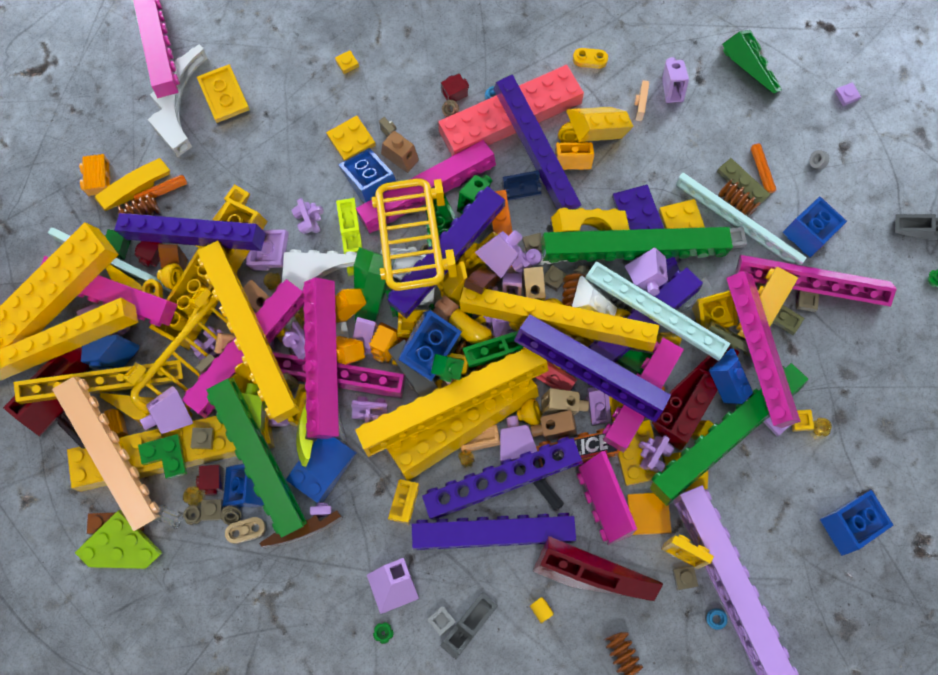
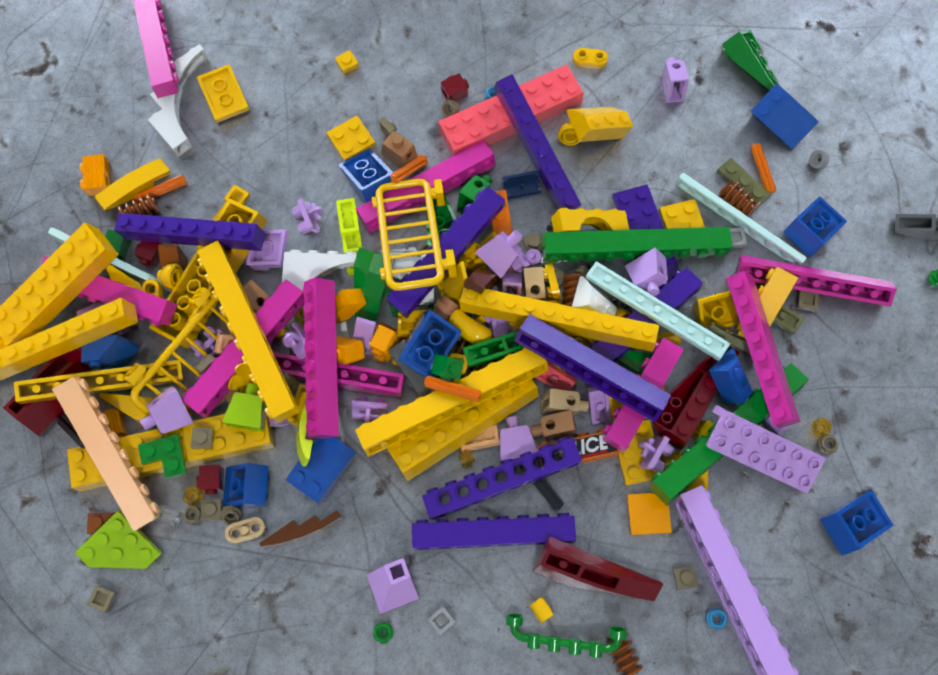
green brick [206,378,307,538] -> none
clear yellow plate [263,272,281,290] -> none
lavender plate [310,503,333,517] -> none
yellow hinge [388,479,420,525] -> none
dark grey slope [440,593,498,659] -> none
yellow brick [517,398,542,425] -> none
light orange brick [555,142,594,170] -> none
dark pink slope [576,451,637,545] -> none
light nougat plate [634,80,649,121] -> none
yellow plate [661,535,714,569] -> none
yellow plate [792,410,814,432] -> none
lavender plate [835,82,861,106] -> none
none -> dark tan plate [87,585,117,613]
none -> orange axle [390,155,428,183]
none -> orange axle [424,376,482,402]
none -> green bar [506,613,627,658]
none -> yellow plate [543,263,561,300]
none -> lavender bracket [706,405,826,493]
none -> blue slope [750,83,819,150]
none -> dark tan plate [818,434,838,454]

